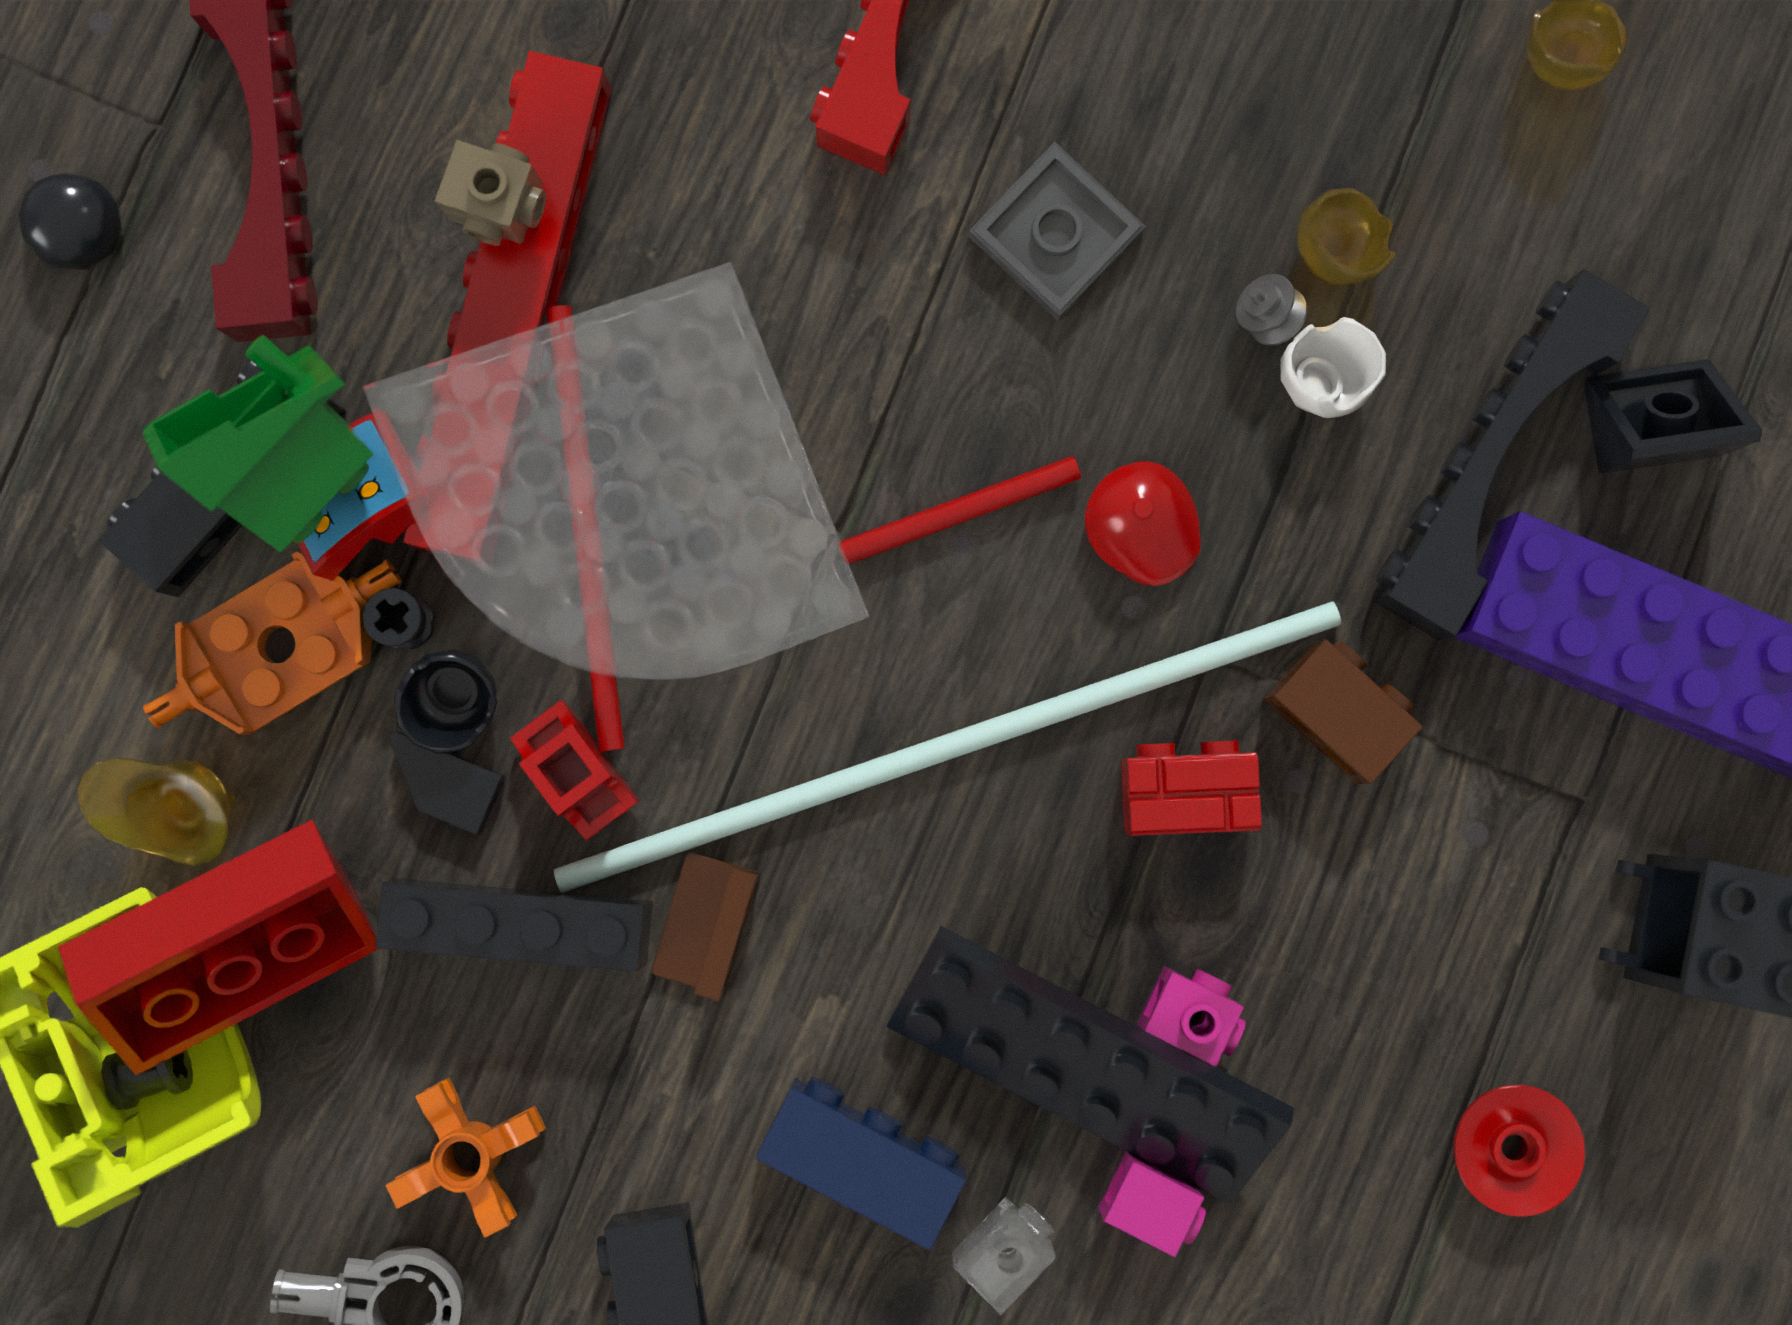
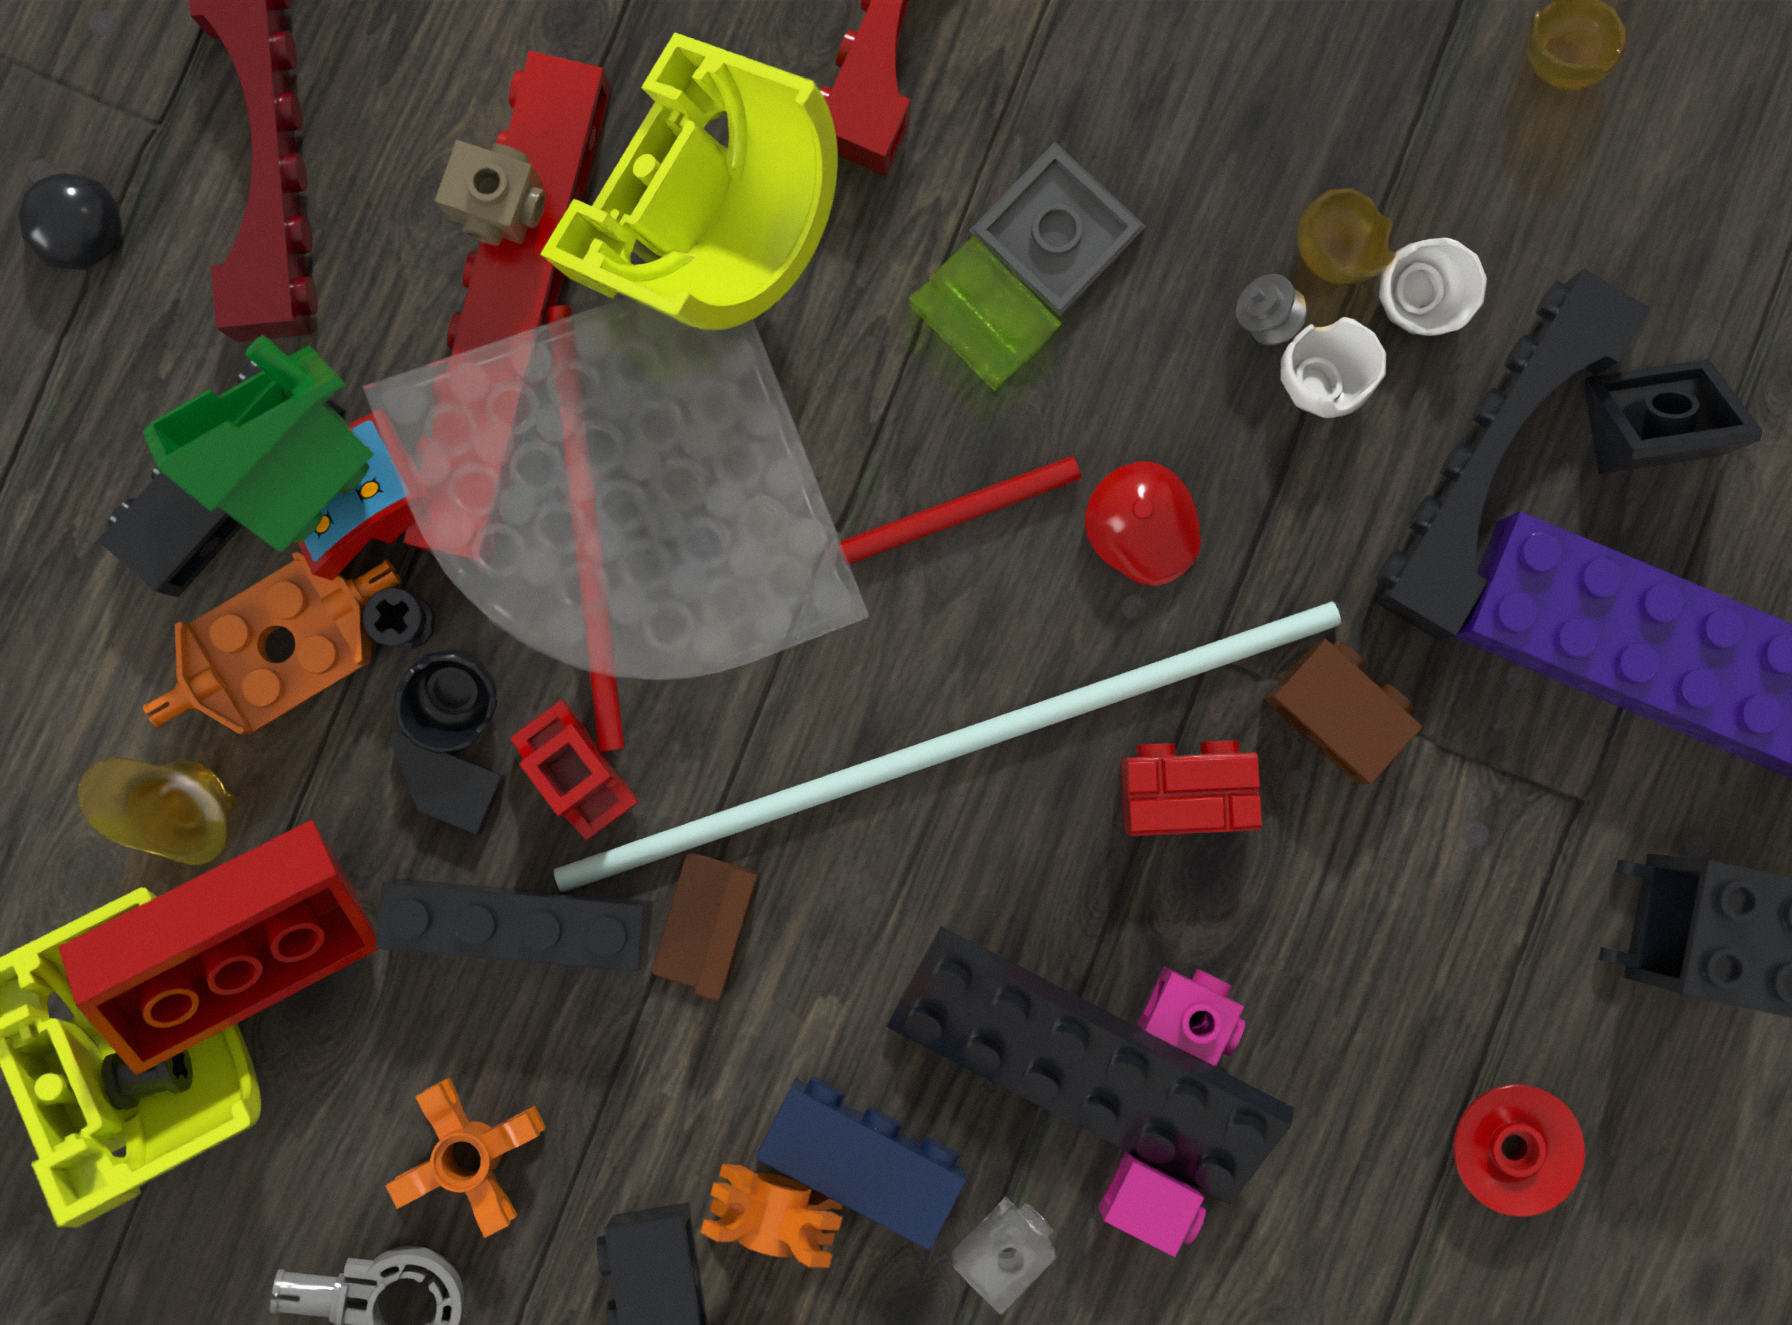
none -> neon yellow piece [540,32,838,330]
none -> orange pin [700,1164,843,1268]
none -> clear neon green plate [908,235,1061,391]
none -> white hair [1379,238,1487,336]

